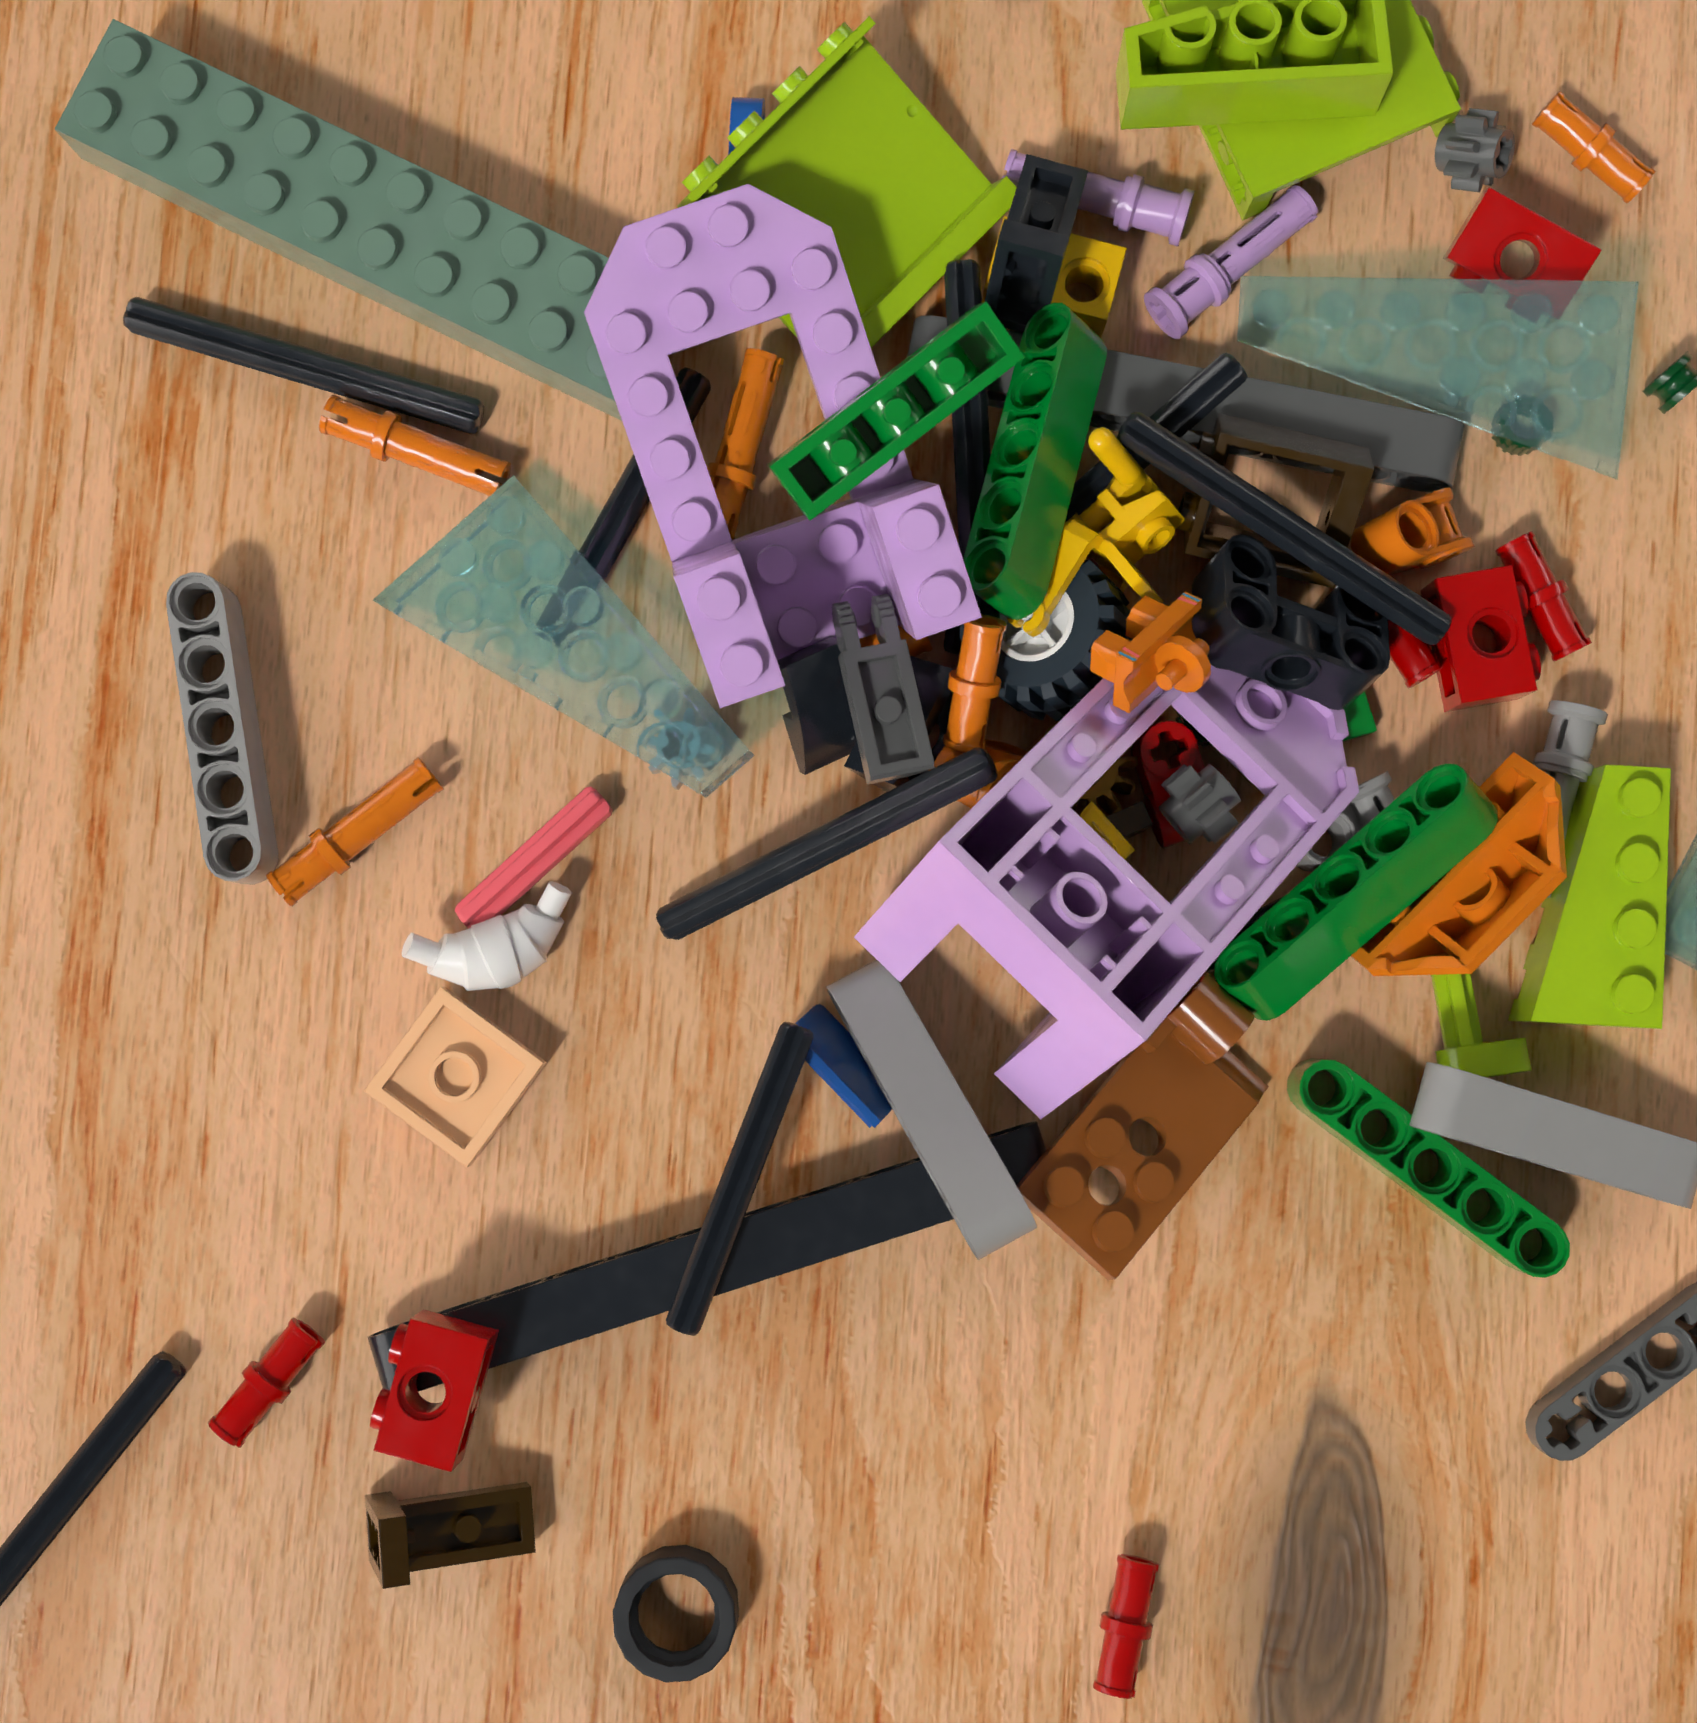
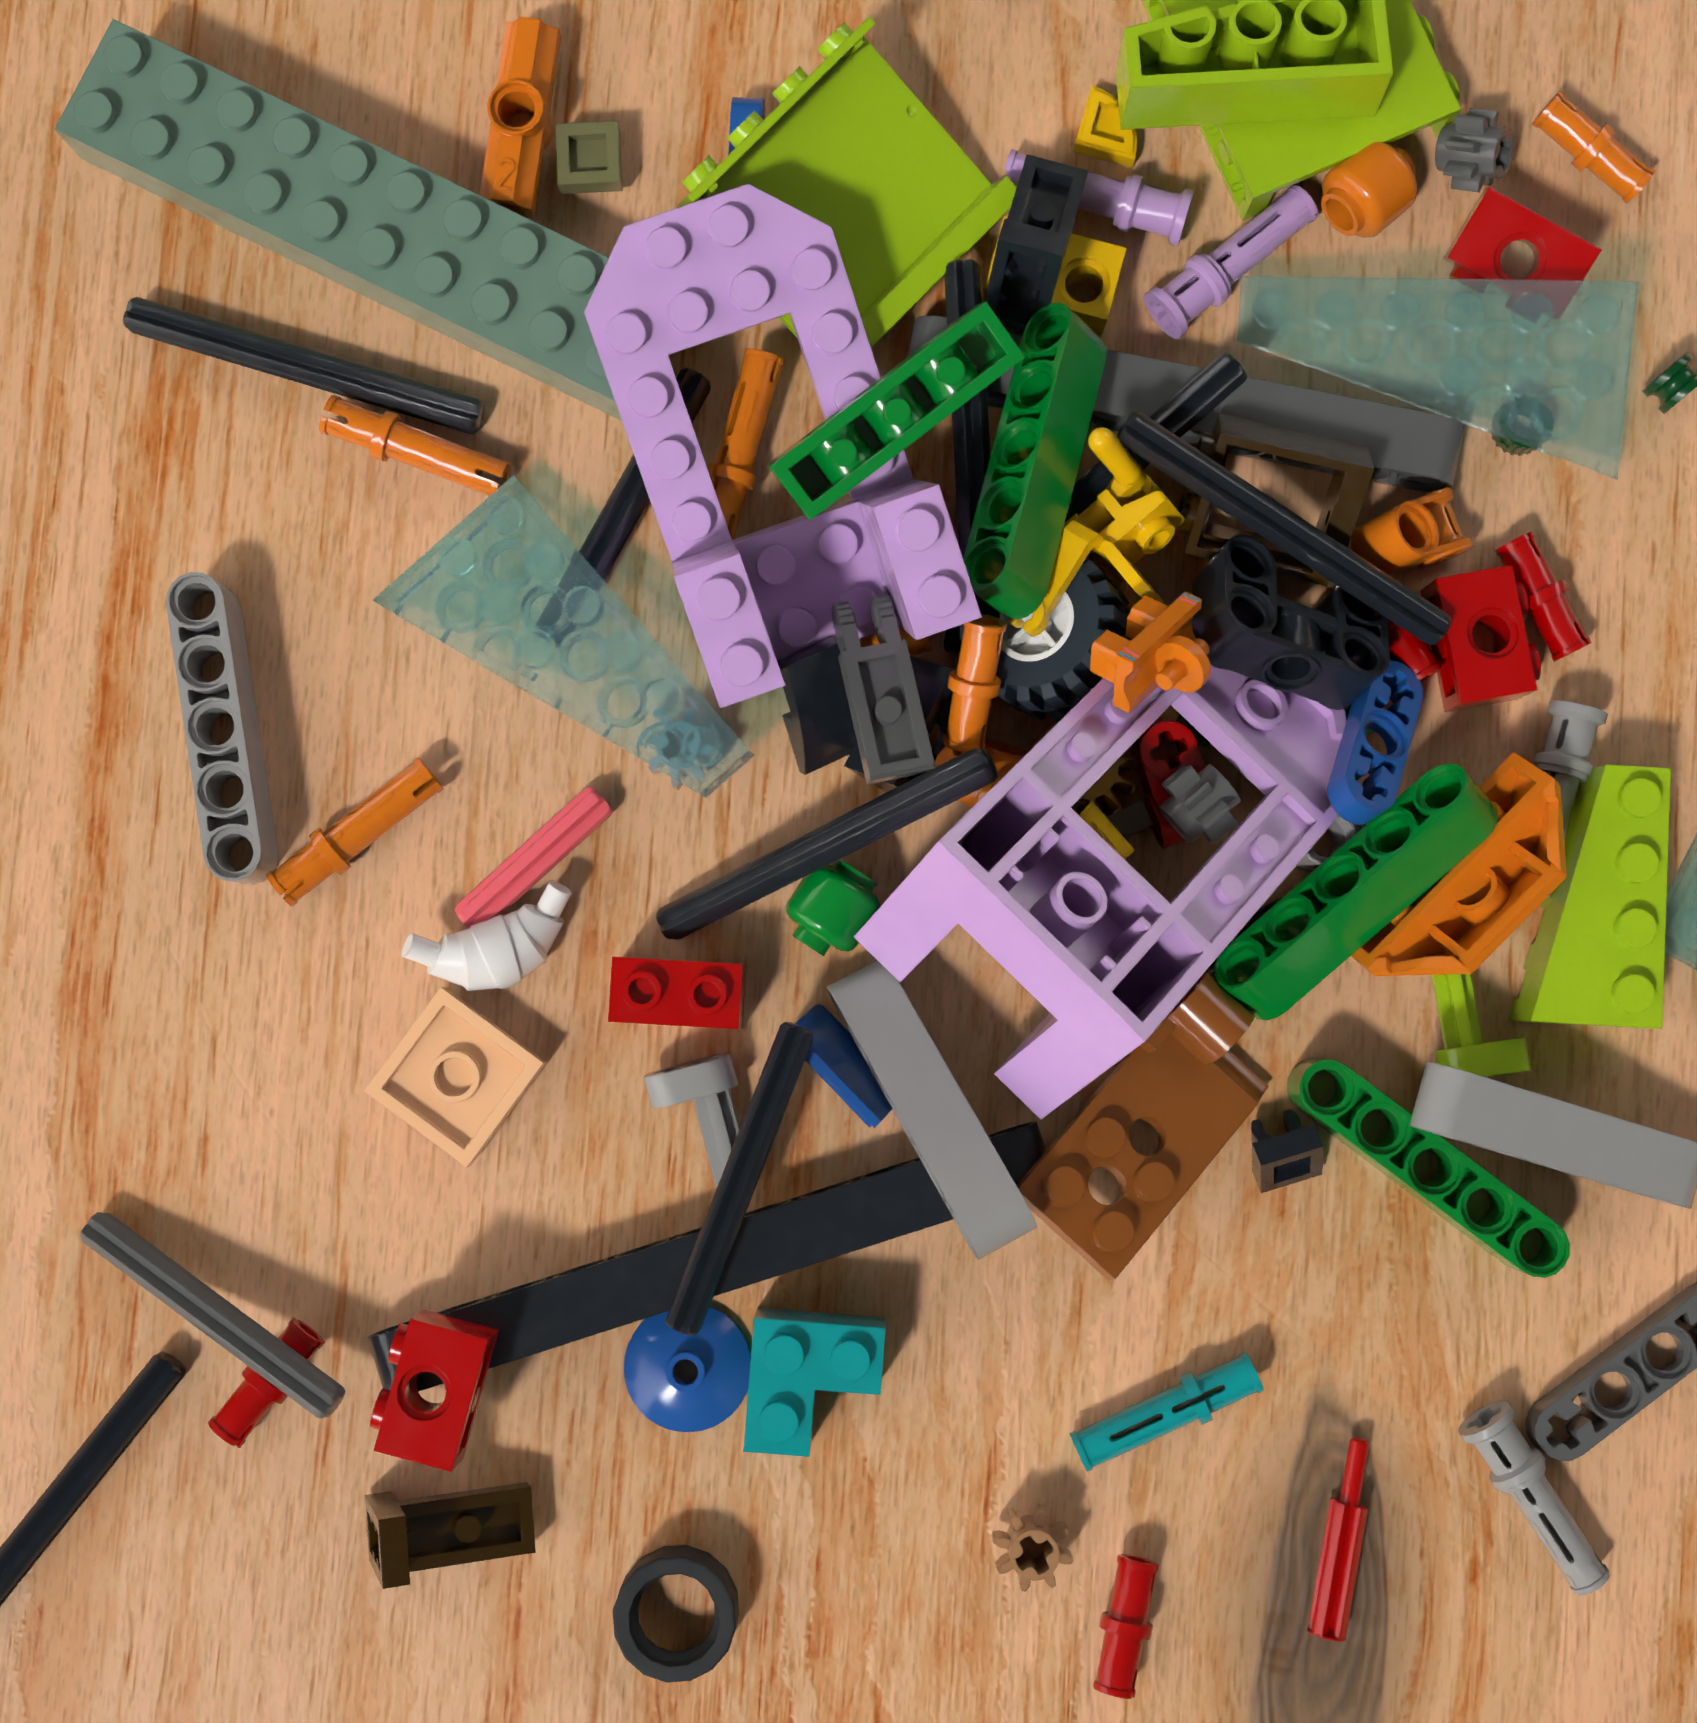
none -> dark grey axle [80,1212,345,1418]
none -> orange piece [480,16,561,218]
none -> olive plate [555,121,623,194]
none -> red brick [608,957,747,1029]
none -> blue dish [624,1306,751,1432]
none -> light grey piece [643,1053,740,1189]
none -> teal brick [743,1307,886,1457]
none -> green head [786,859,880,956]
none -> medium nougat gear [991,1503,1073,1592]
none -> teal pin [1070,1352,1264,1472]
none -> yellow tile [1073,85,1137,168]
none -> black tile [1251,1109,1324,1193]
none -> red axle [1307,1437,1369,1642]
none -> orange head [1321,142,1417,238]
none -> blue beam [1327,660,1423,825]
none -> light grey pin [1458,1401,1610,1595]

